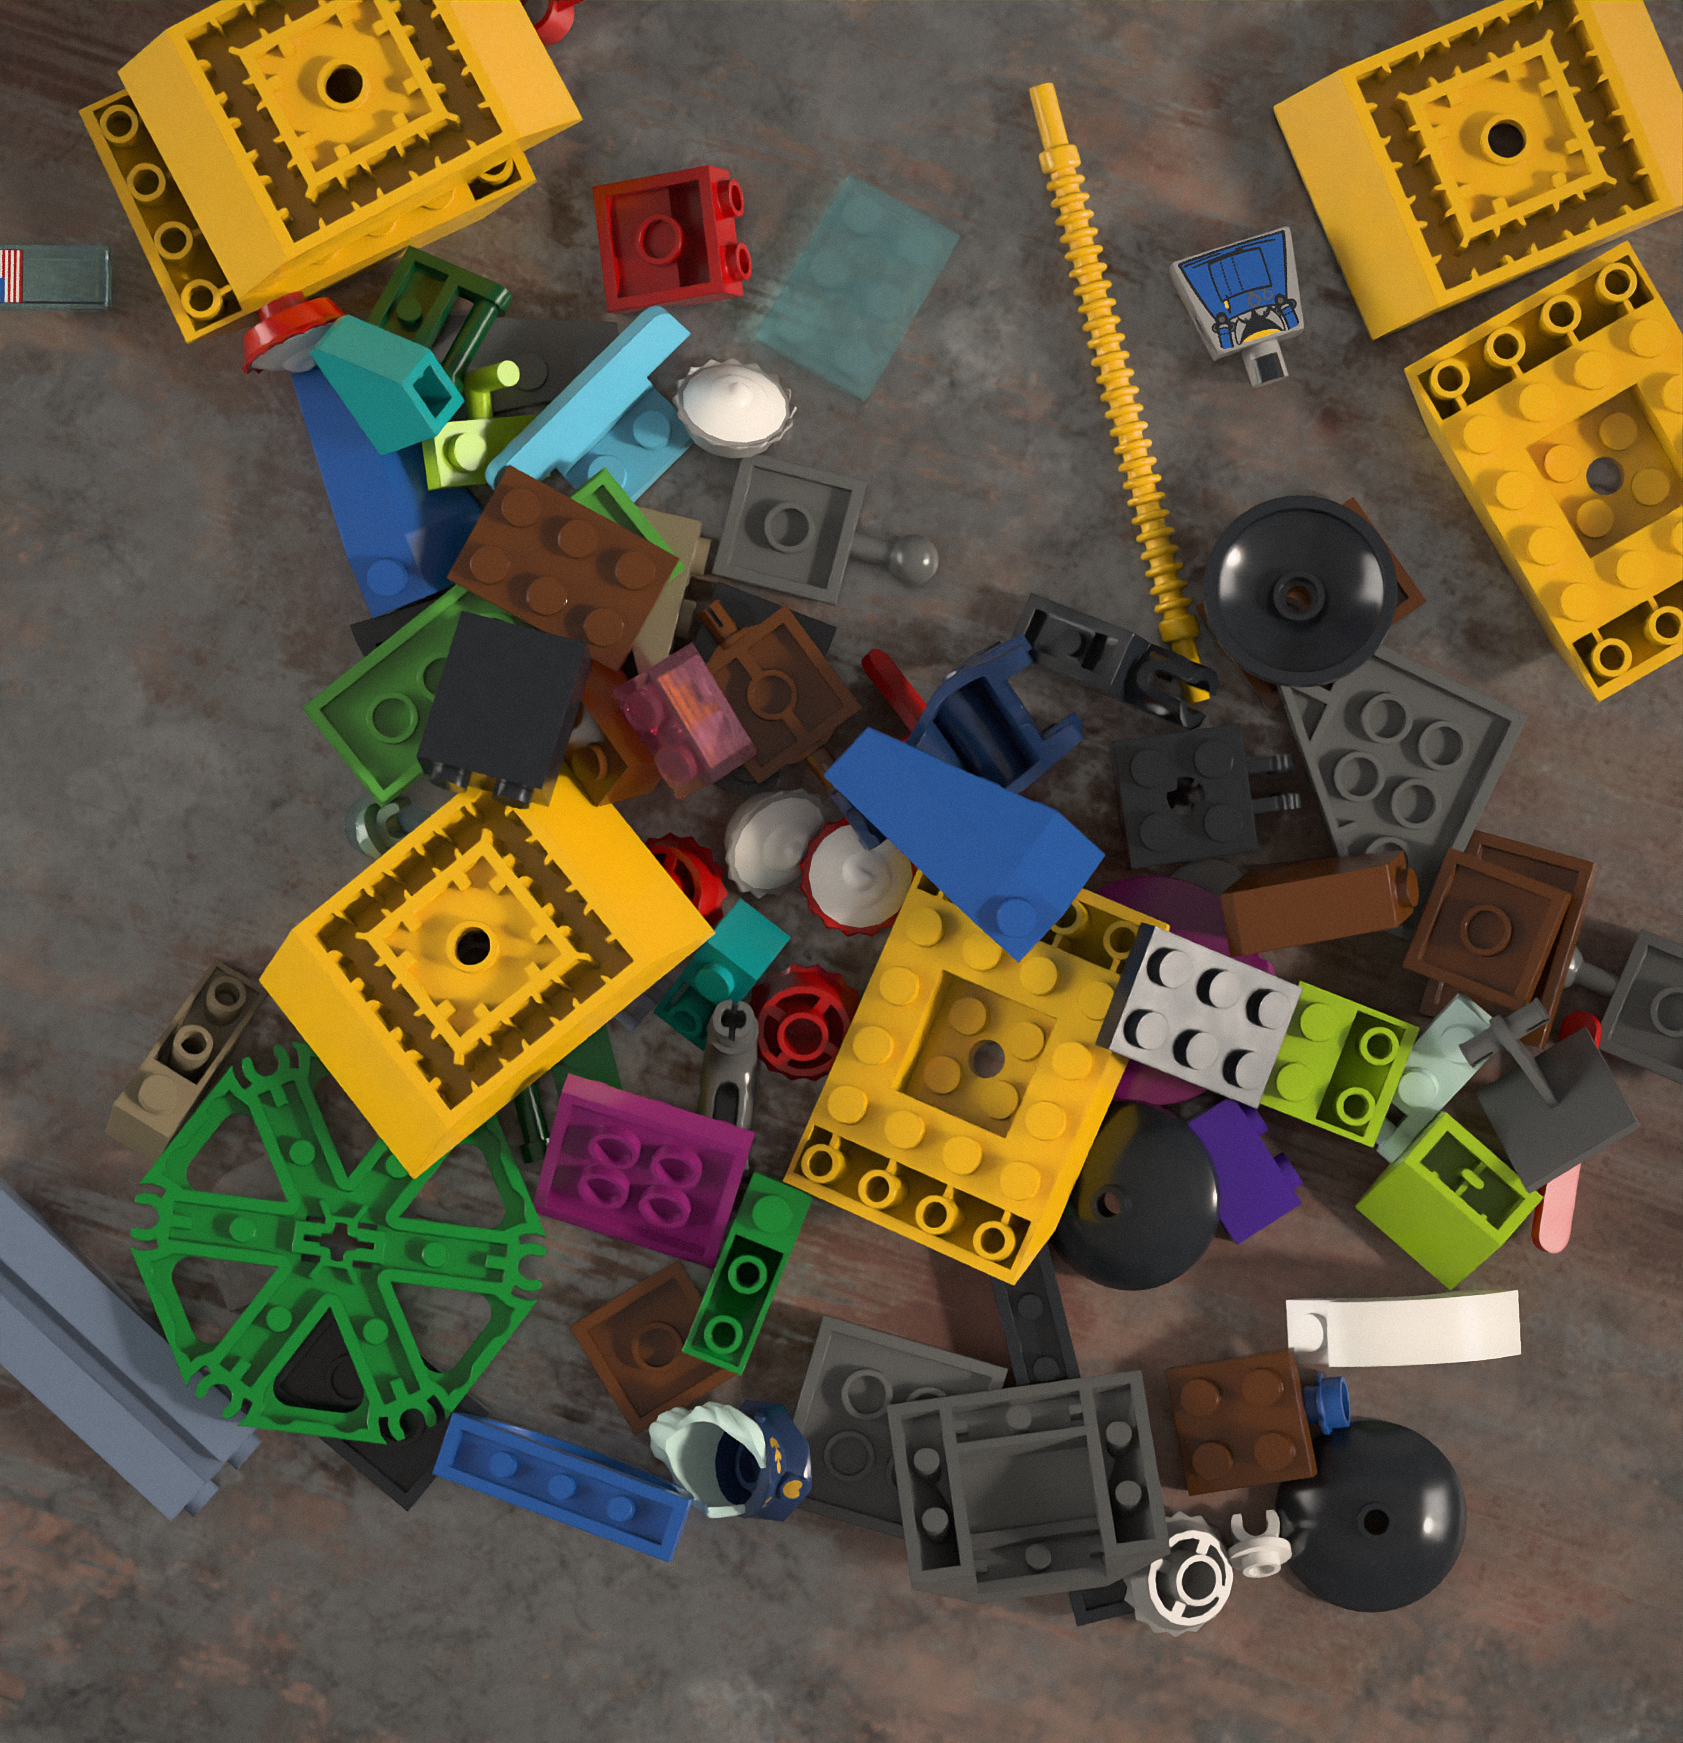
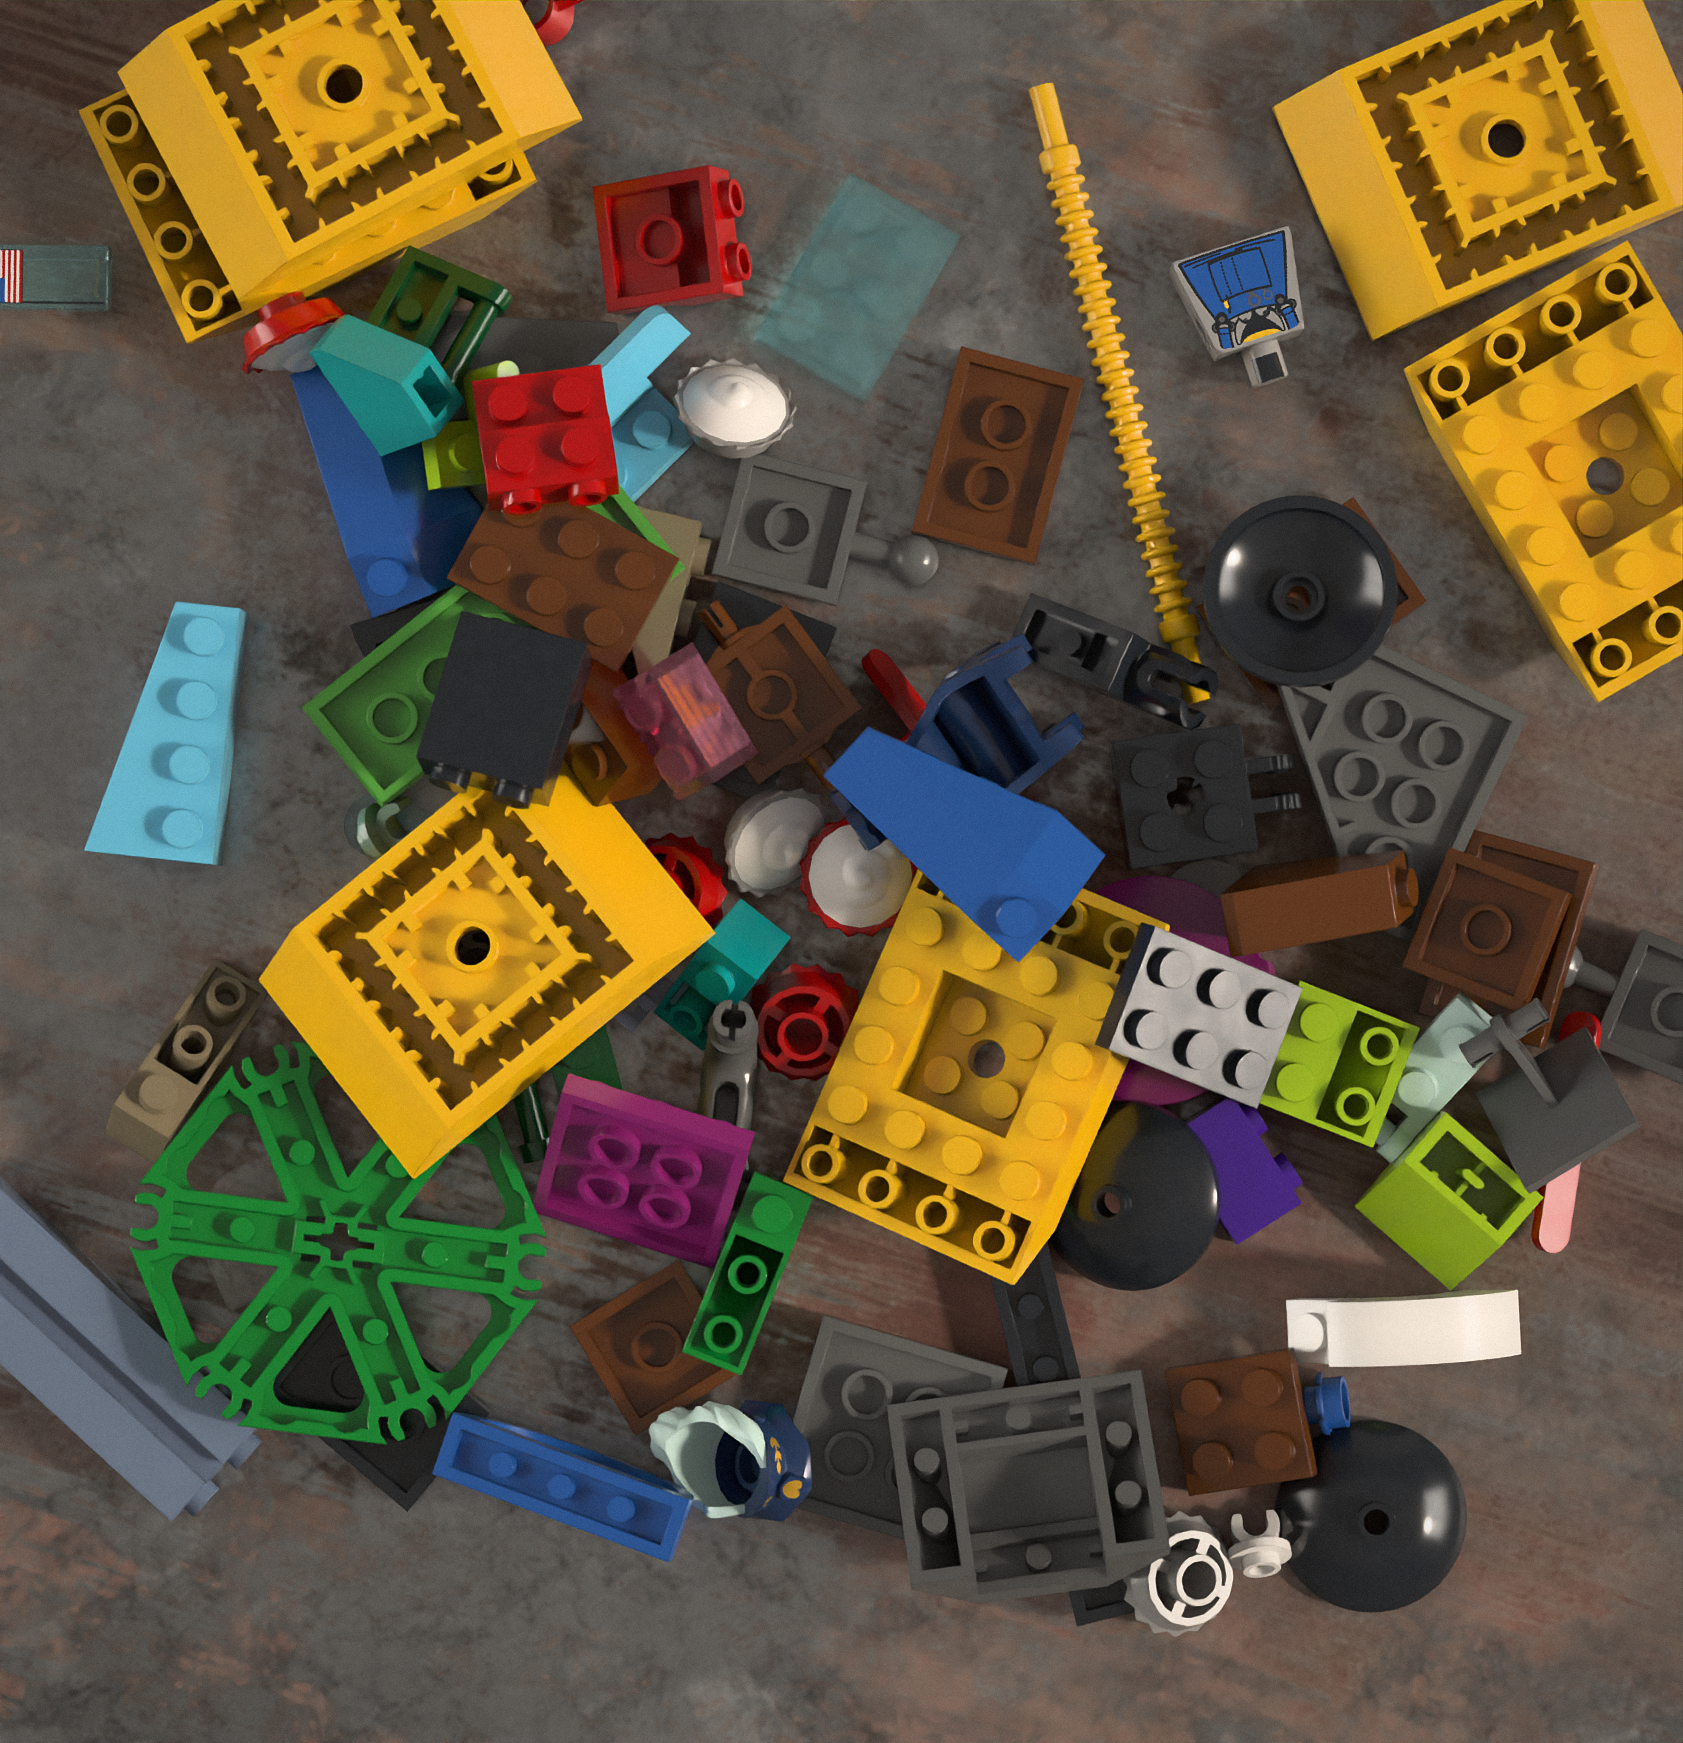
none -> medium azure wedge [84,602,249,866]
none -> red plate [472,364,619,515]
none -> reddish brown plate [912,346,1085,566]

